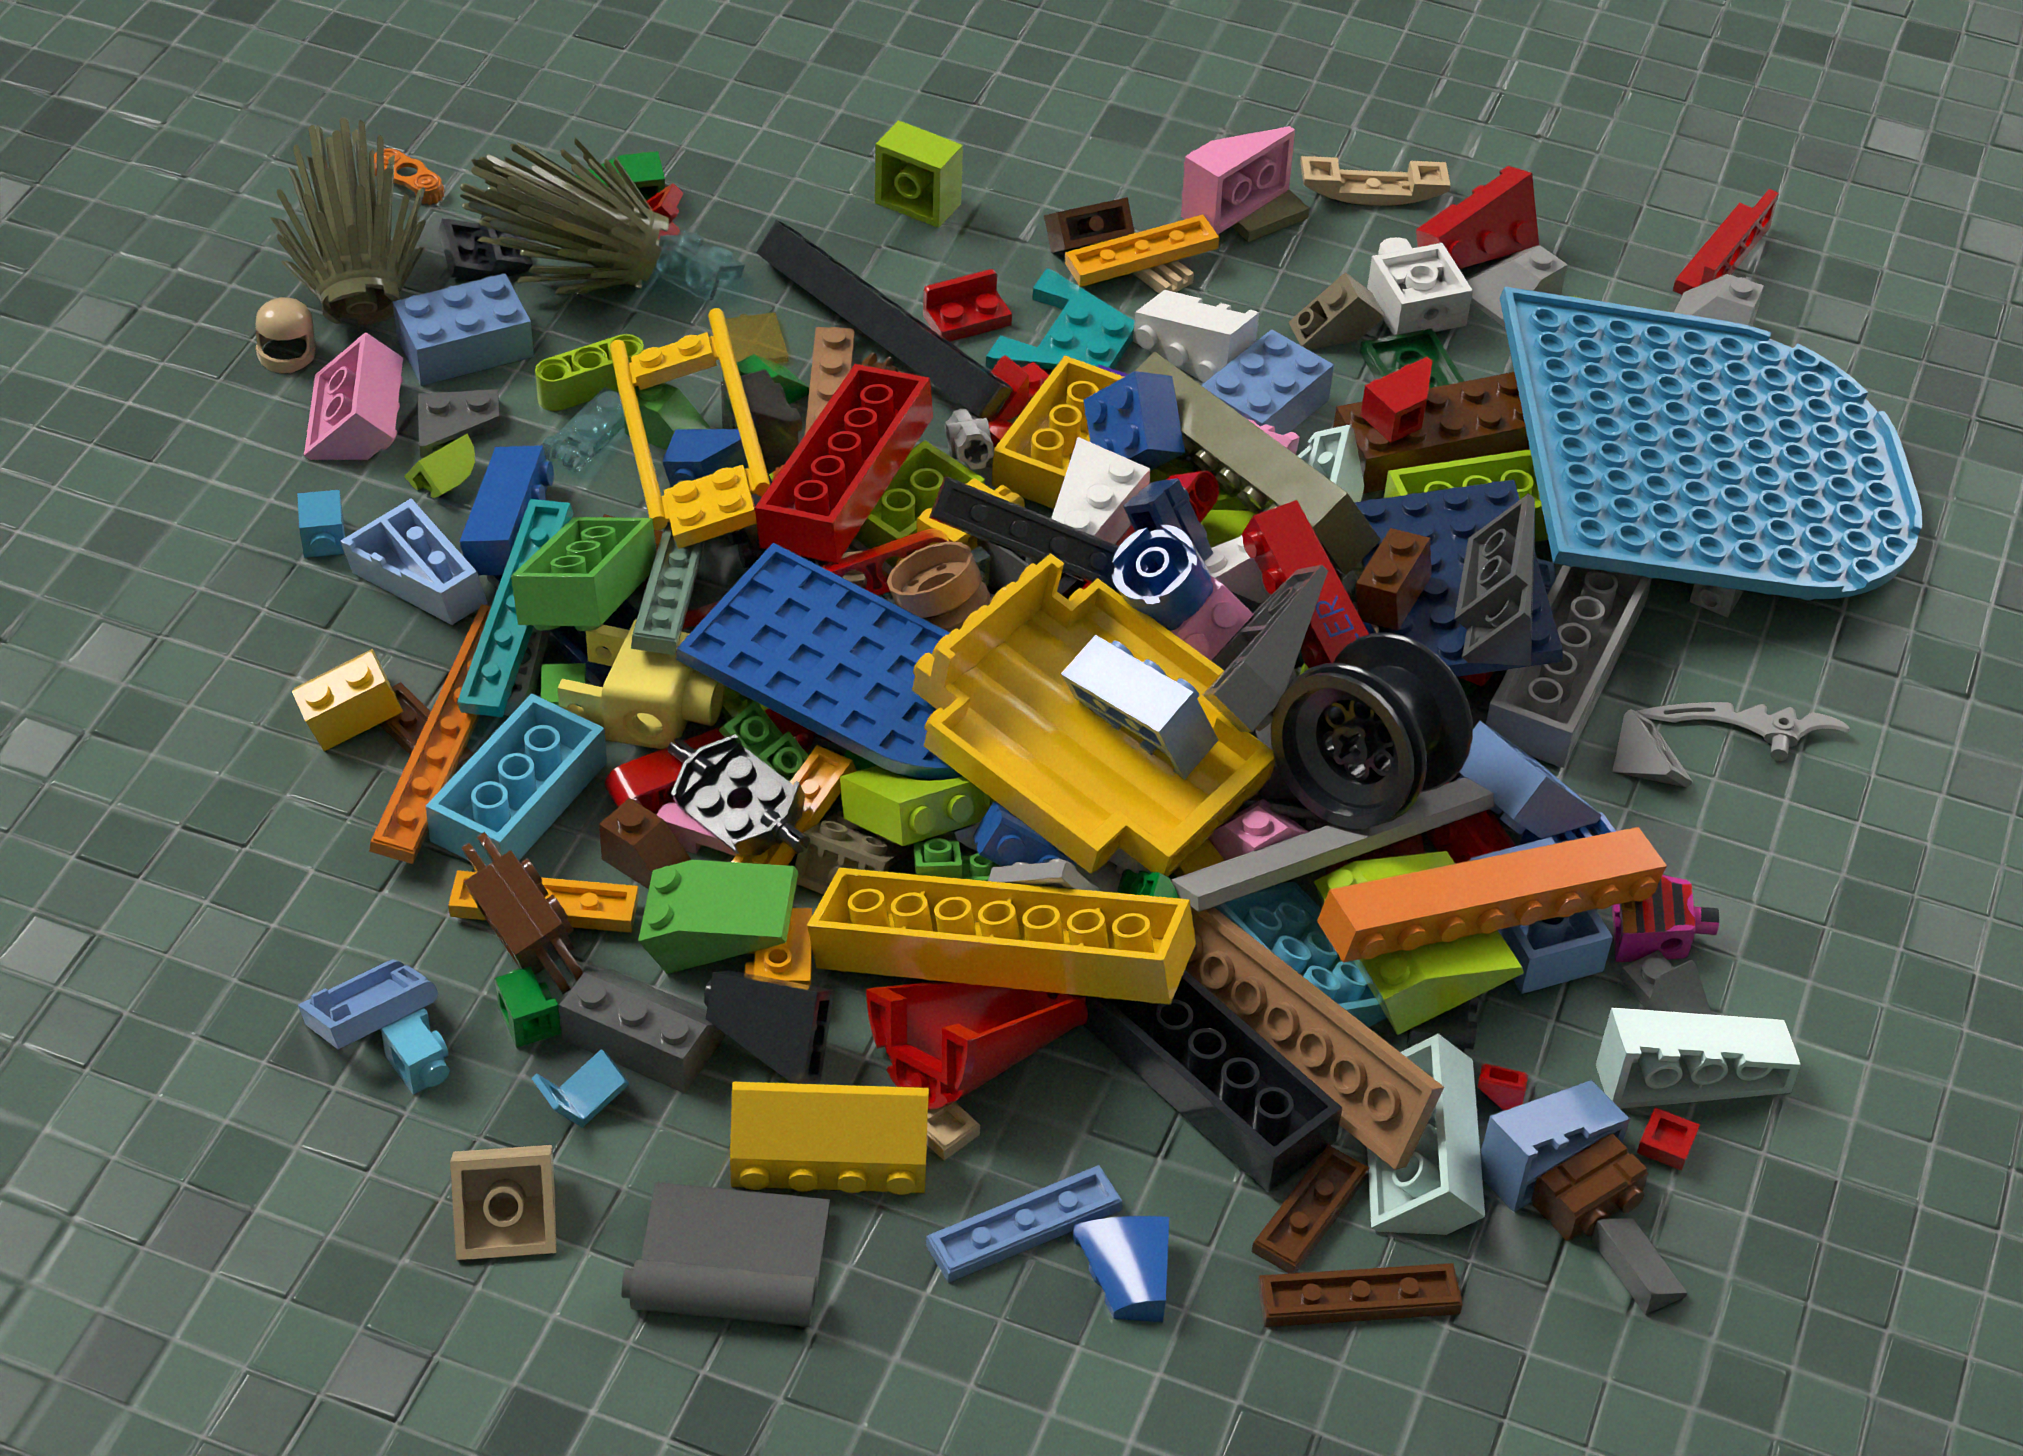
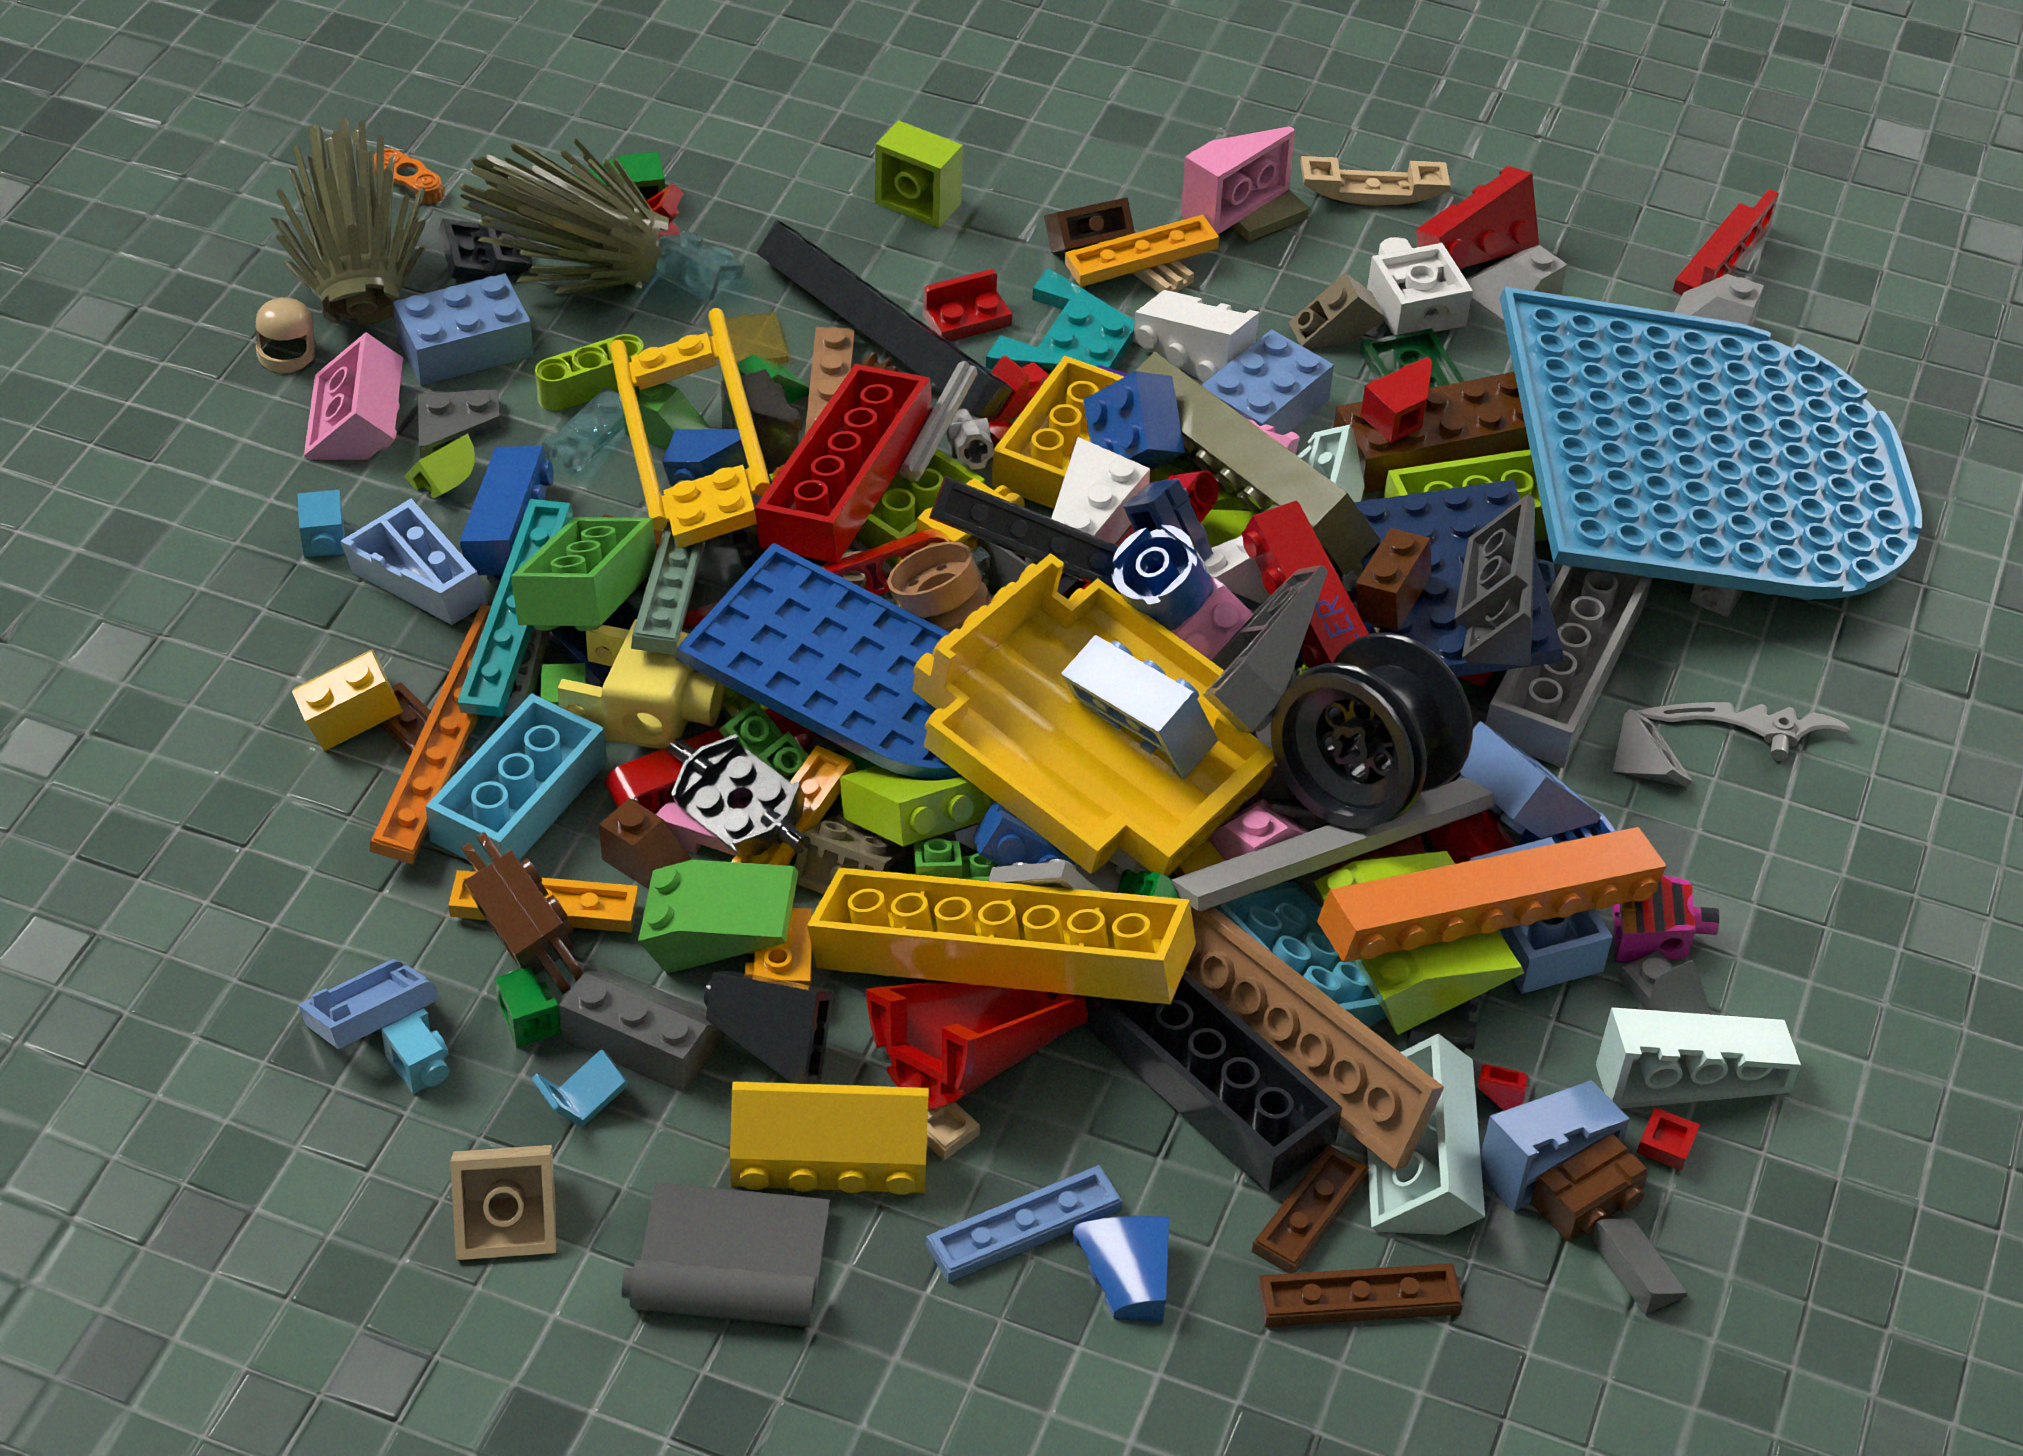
none -> light grey axle [900,361,978,482]

